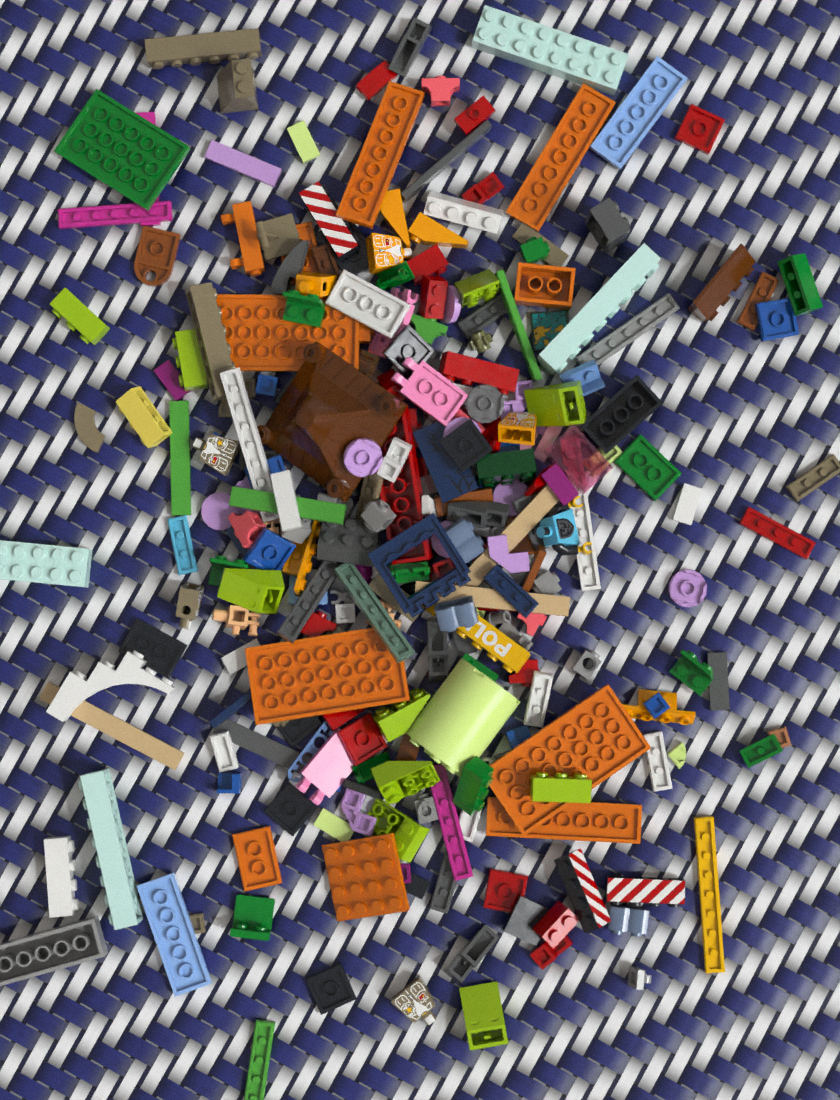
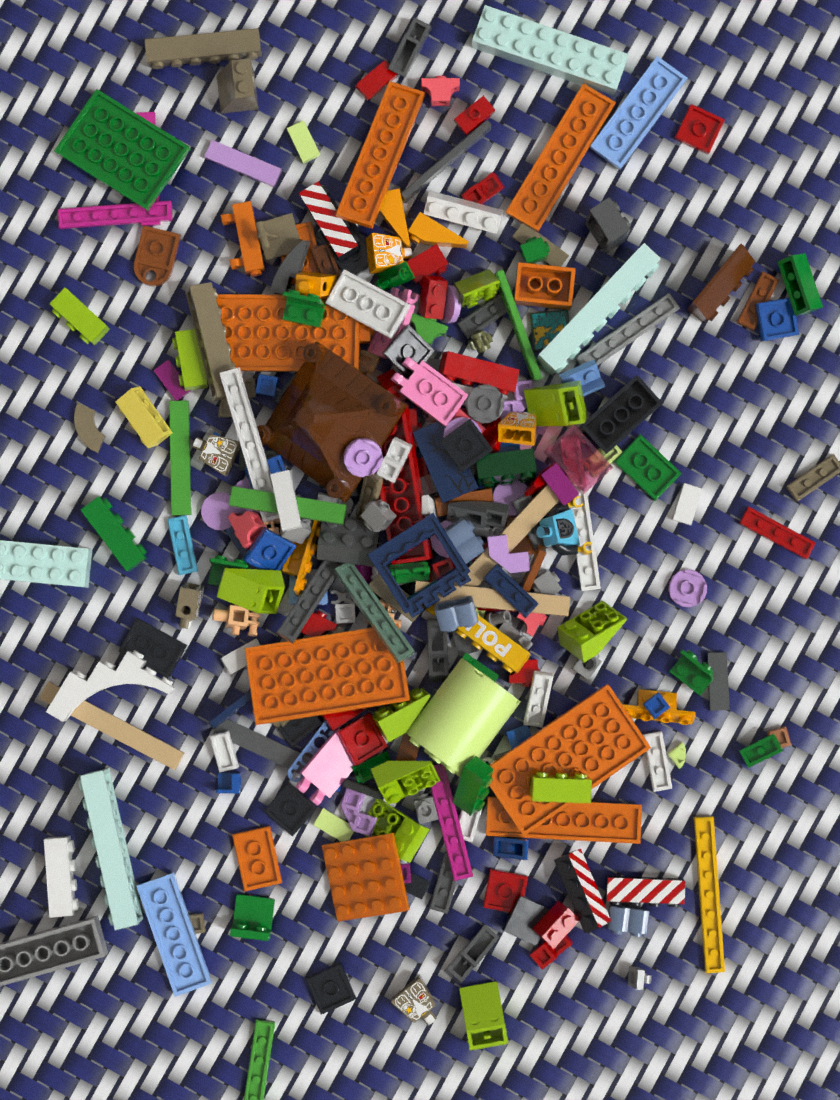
none -> green brick [81,496,147,572]
none -> blue slope [493,836,529,860]
none -> lime slope [557,601,627,663]

